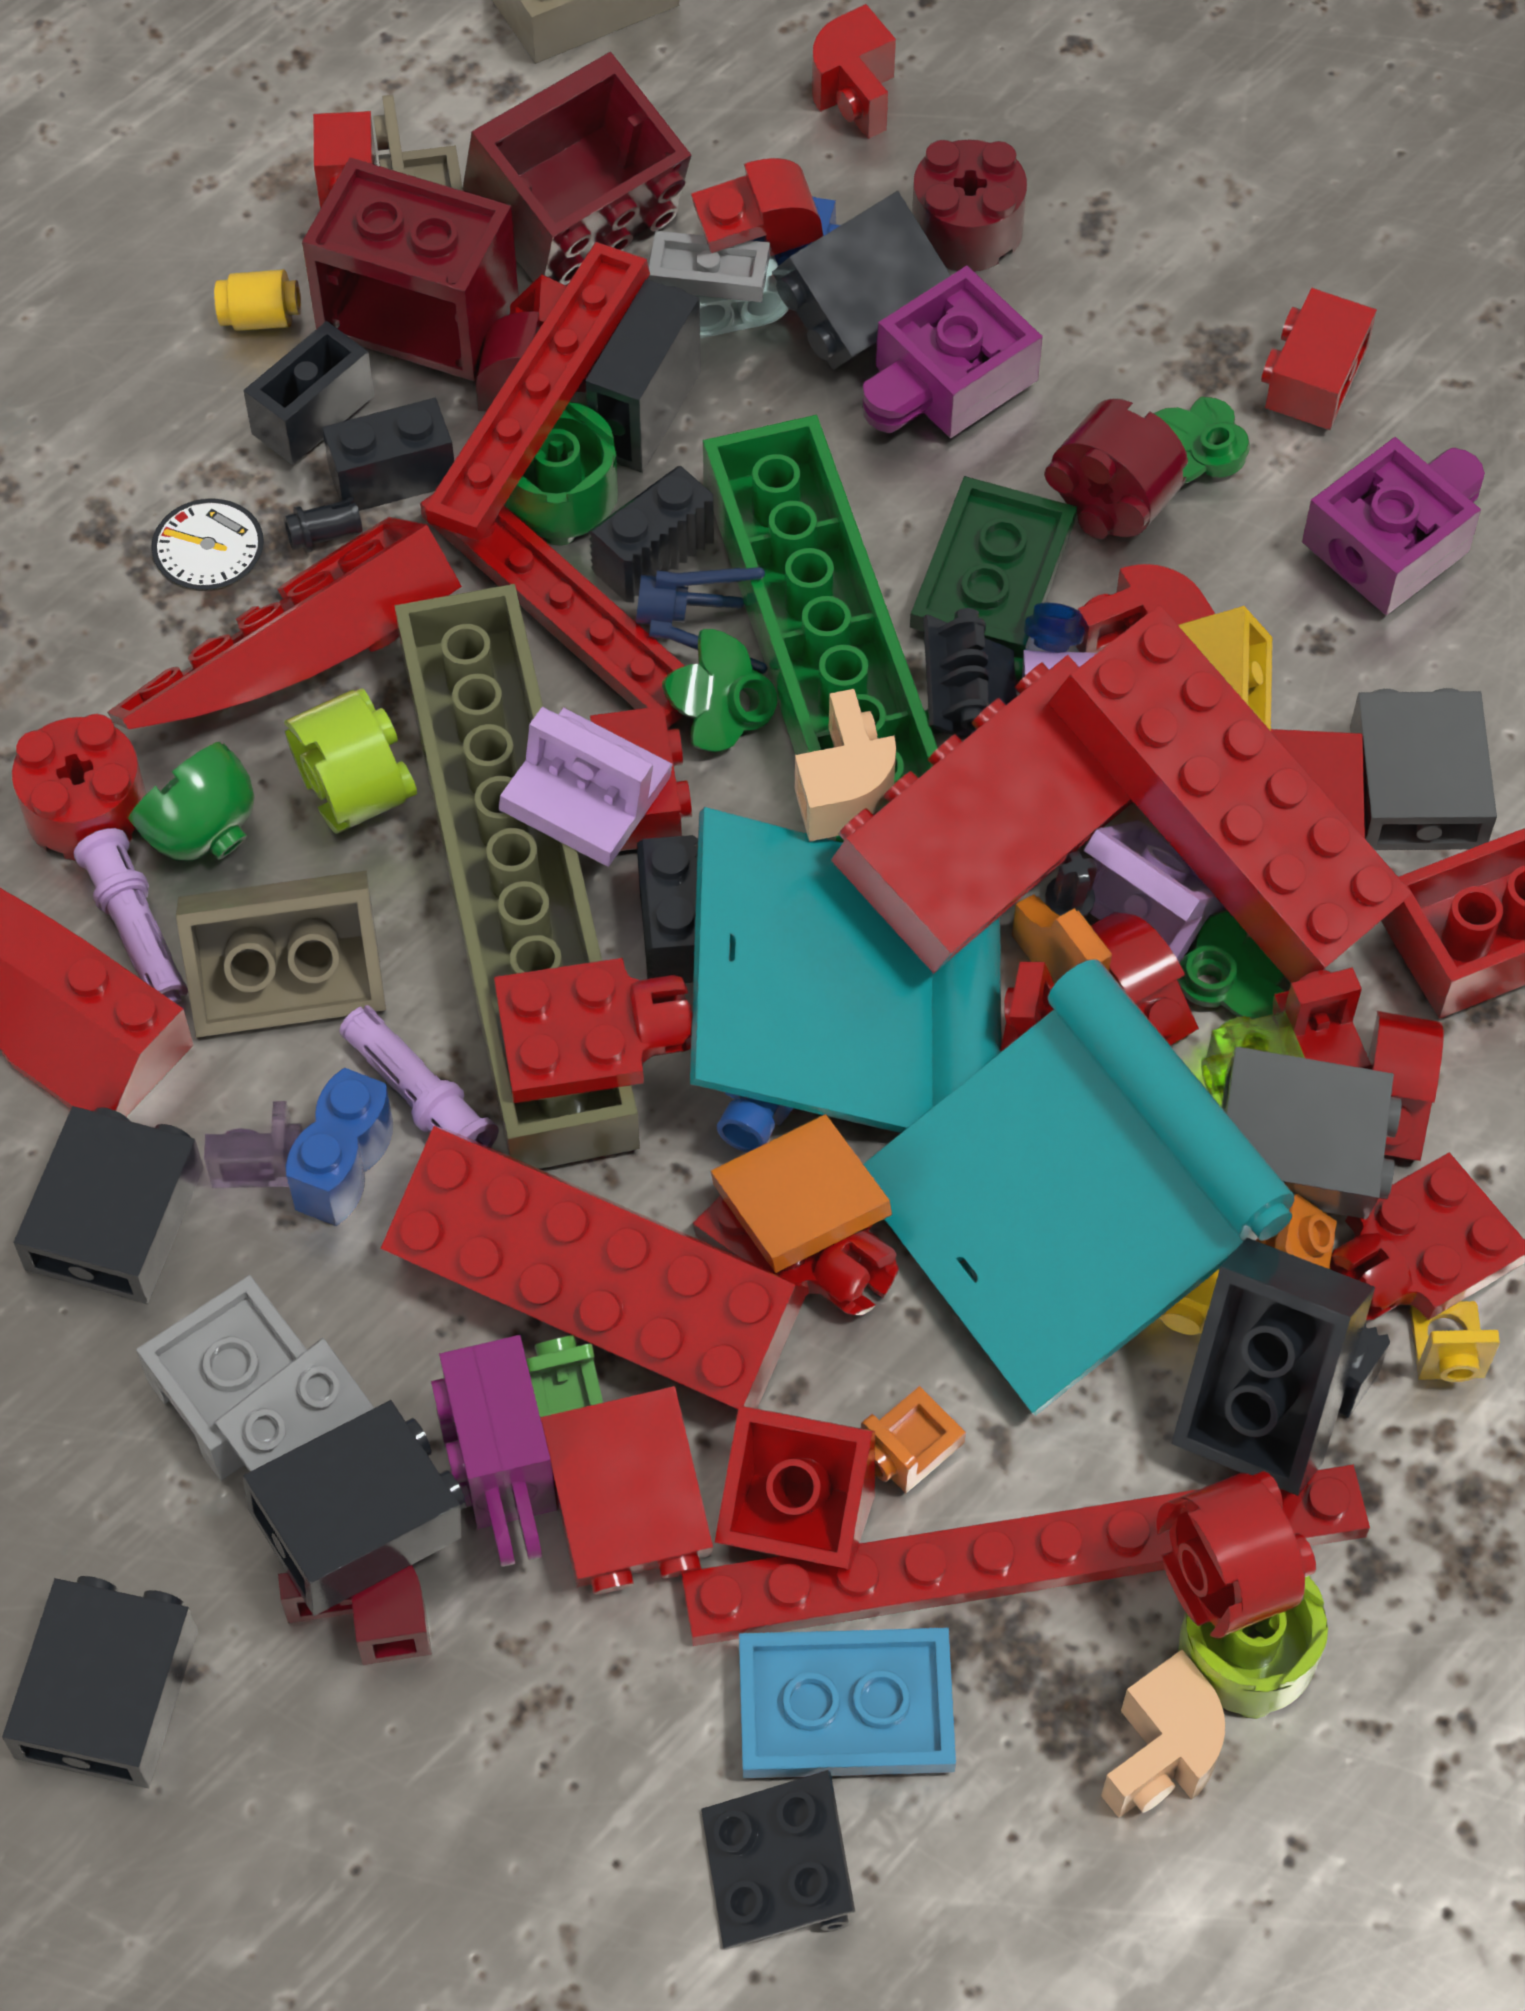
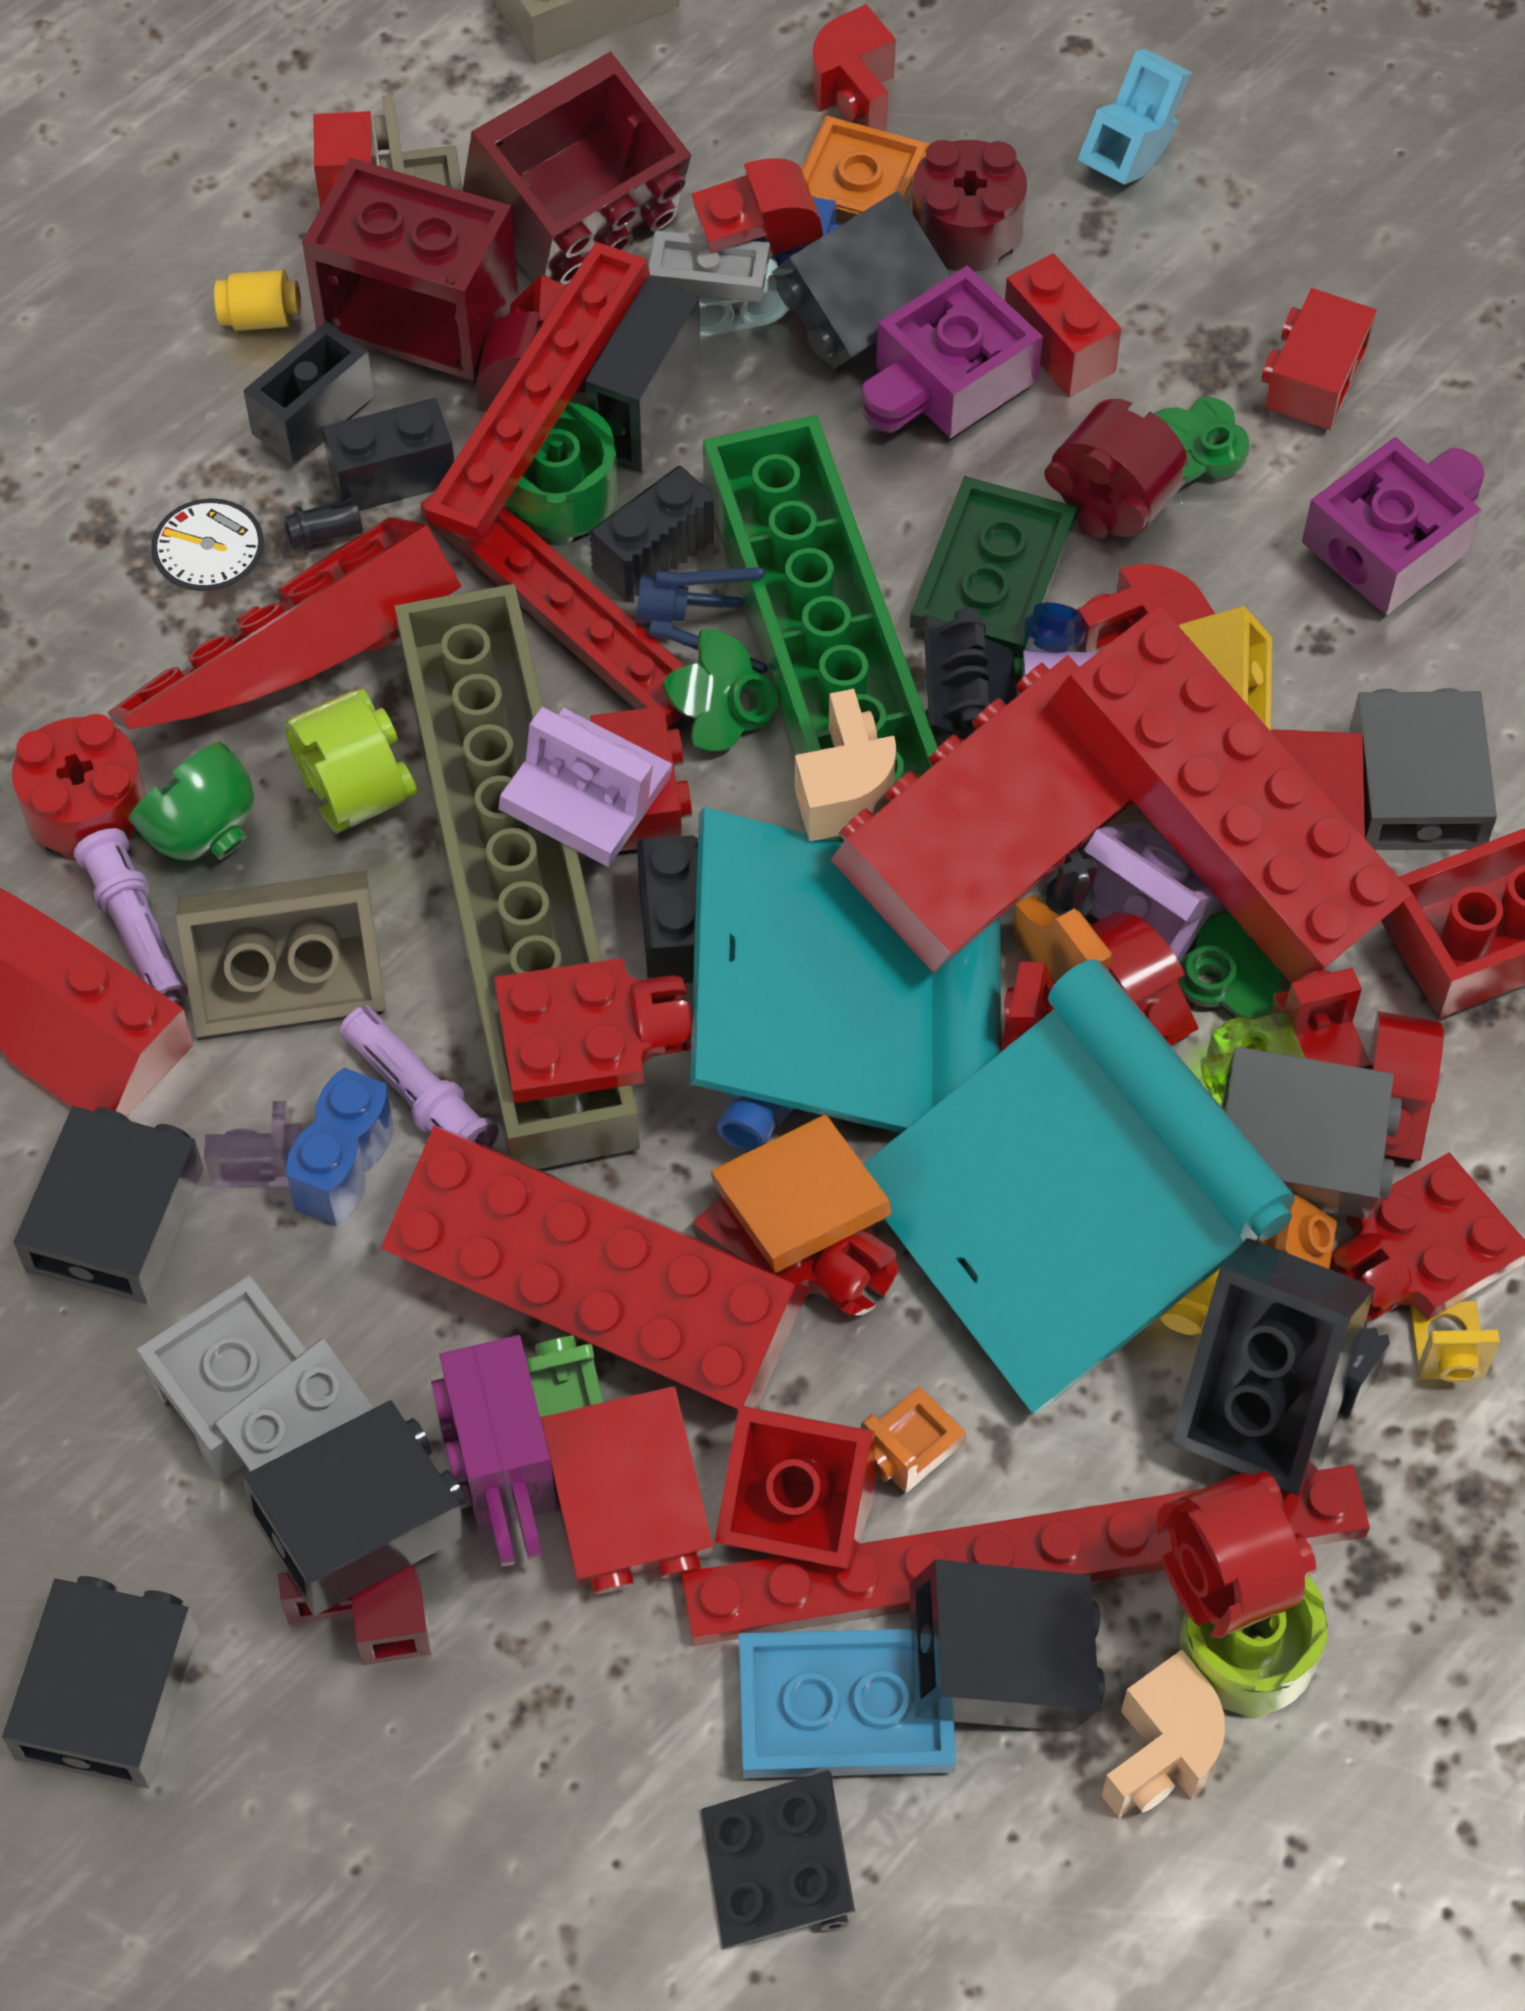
none -> orange tile [802,115,930,224]
none -> black brick [909,1559,1105,1732]
none -> red brick [1005,253,1122,397]
none -> medium azure brick [1077,48,1192,185]

